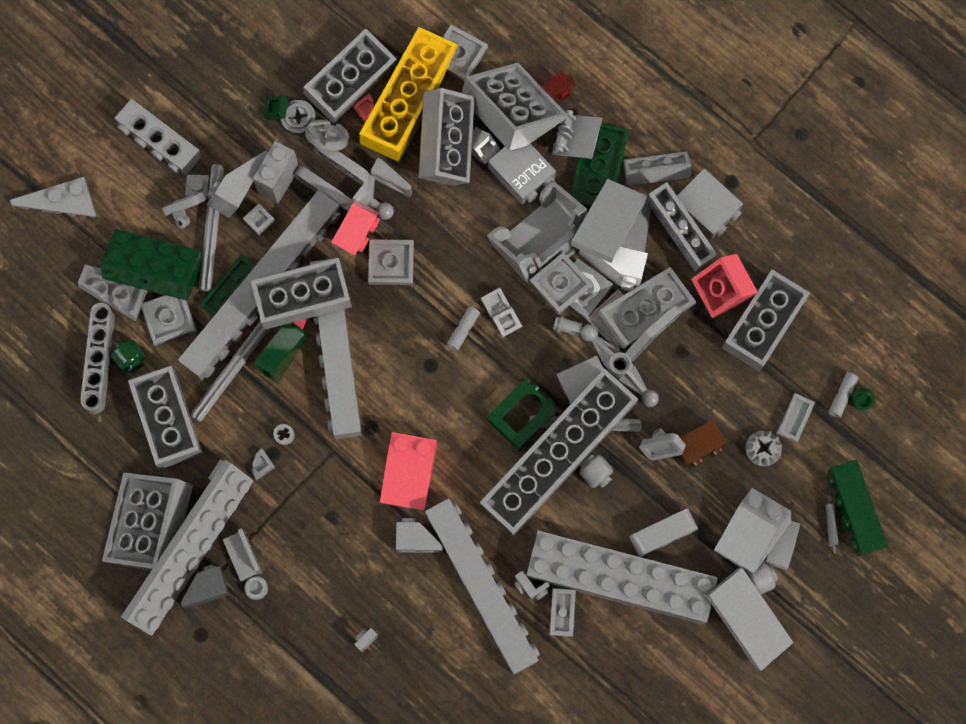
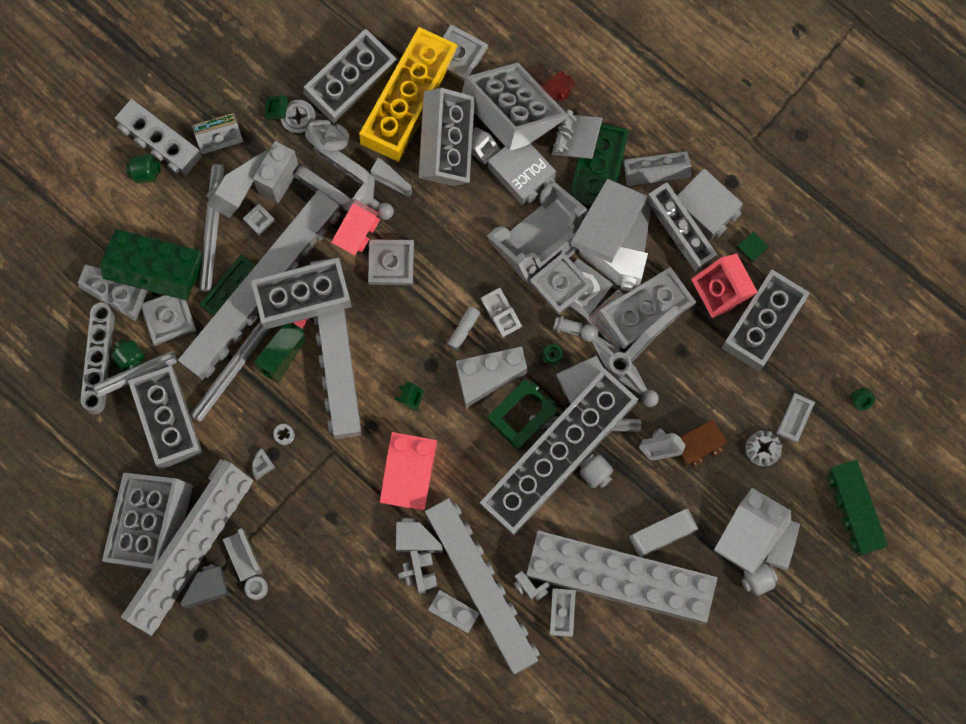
light grey wing [10,177,97,219] -> none
light grey piece [162,191,207,229] -> none
light grey plate [185,175,210,199] -> none
coral tile [352,93,374,123] -> none
light grey plate [354,628,378,652] -> none
light grey tile [706,568,793,671] -> none
light grey piece [825,495,839,554] -> none
light grey piece [828,372,859,418] -> none
none -> light grey axle [93,351,178,397]
none -> dark green head [126,154,161,184]
none -> light grey panel [193,113,243,155]
none -> dark green tile [394,382,424,411]
none -> light grey hips [398,550,437,594]
none -> light grey plate [428,590,480,634]
none -> light grey wedge [456,347,527,409]
none -> dark green plate [542,344,564,366]
none -> dark green tile [737,231,768,263]

